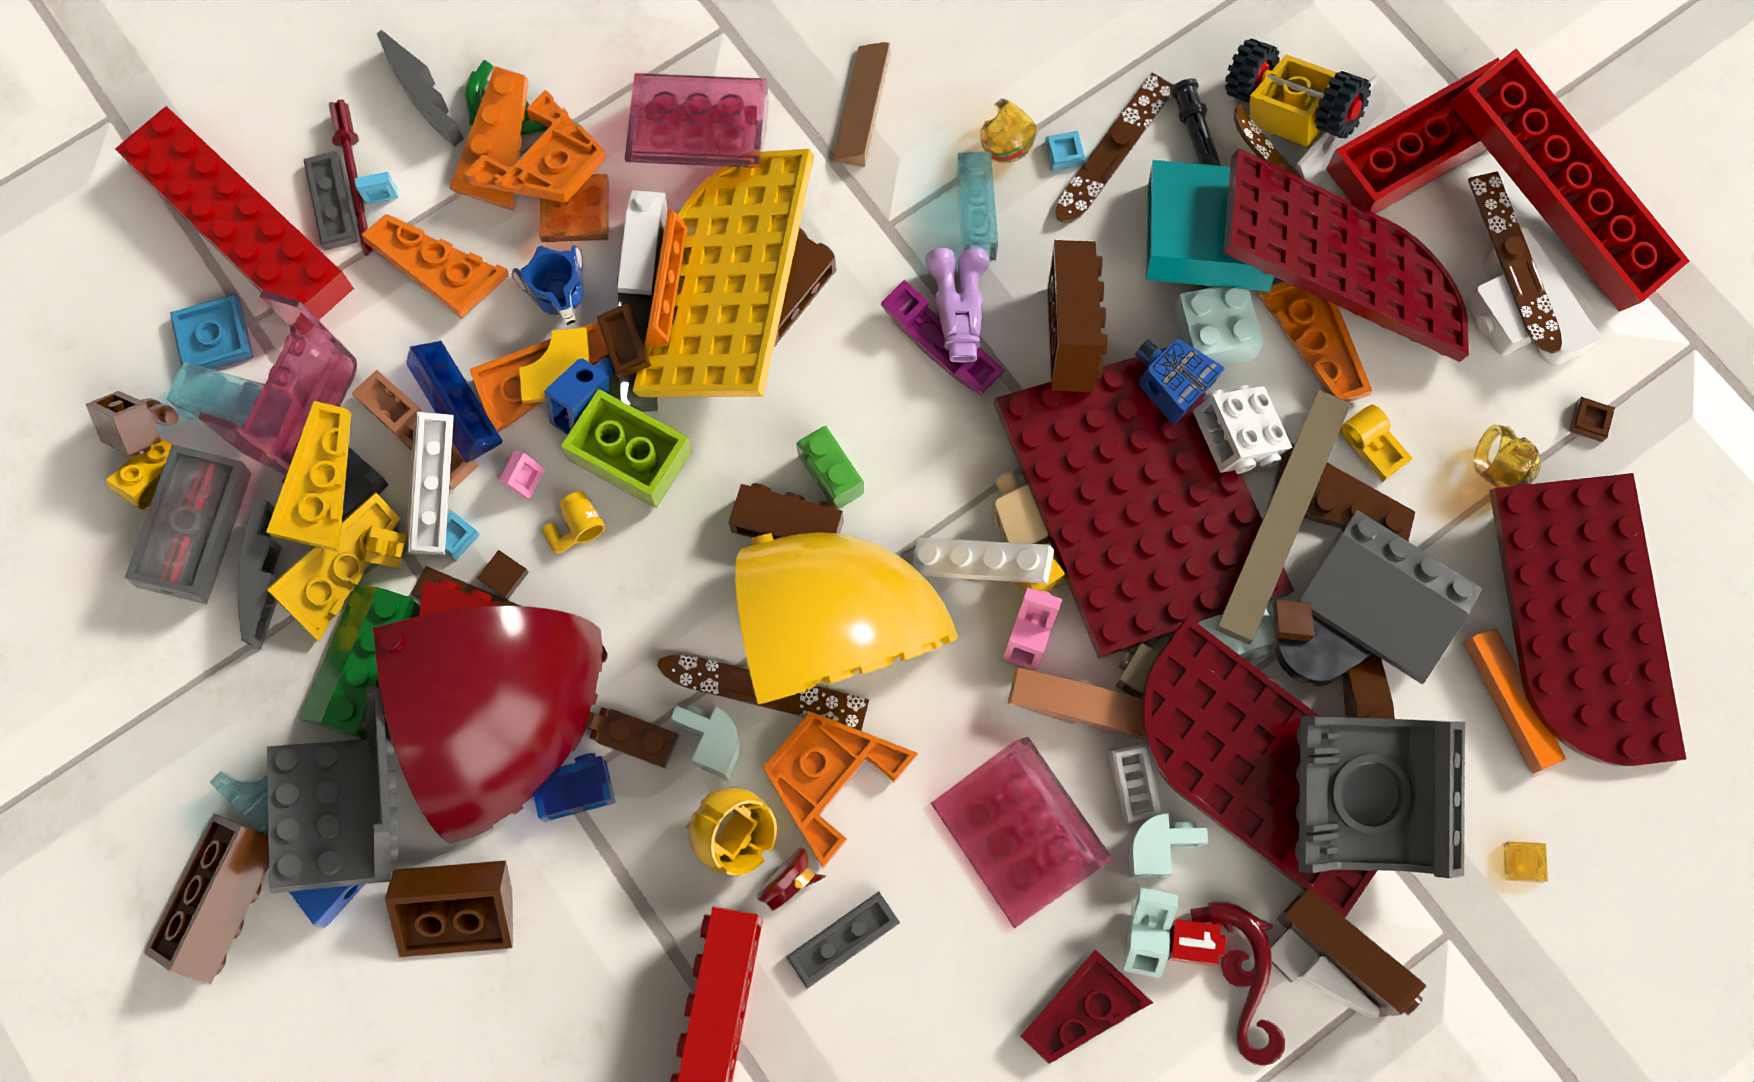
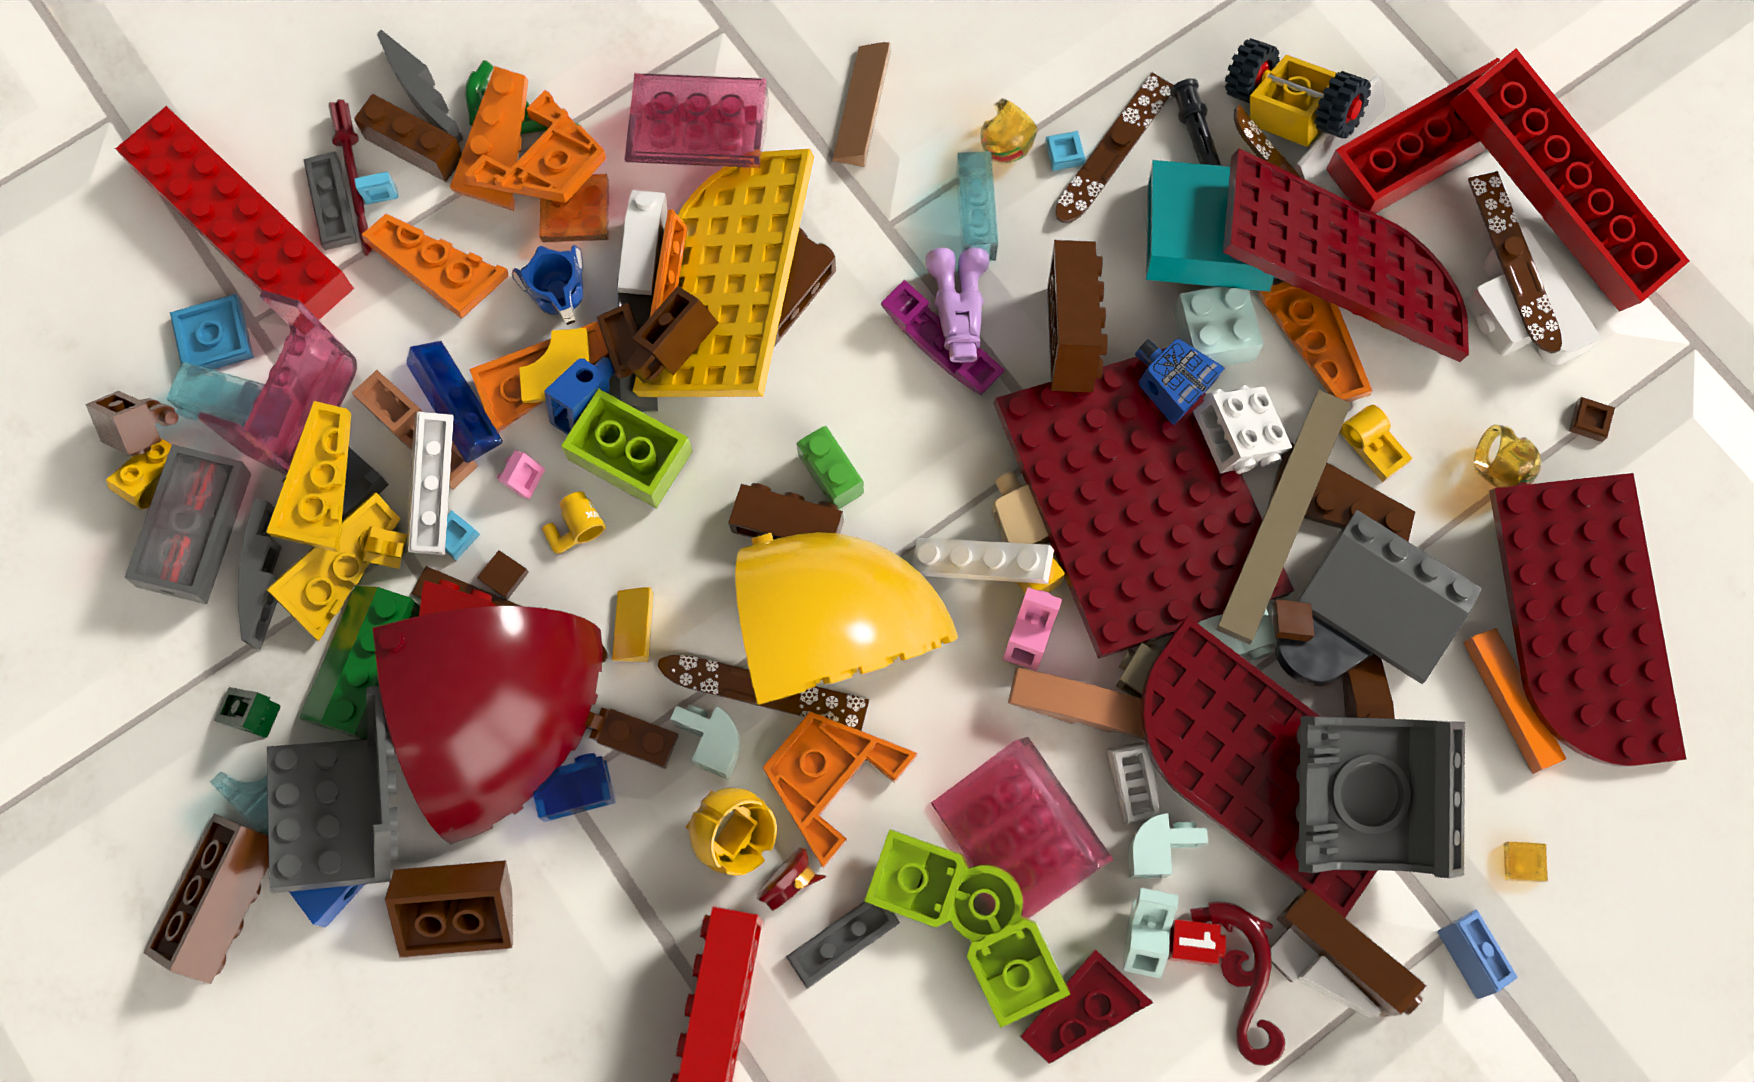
none -> dark green slope [214,687,281,738]
none -> reddish brown brick [354,93,462,182]
none -> yellow slope [612,587,654,662]
none -> reddish brown brick [628,286,719,383]
none -> lime plate [864,829,1070,1028]
none -> medium blue slope [1438,909,1518,999]

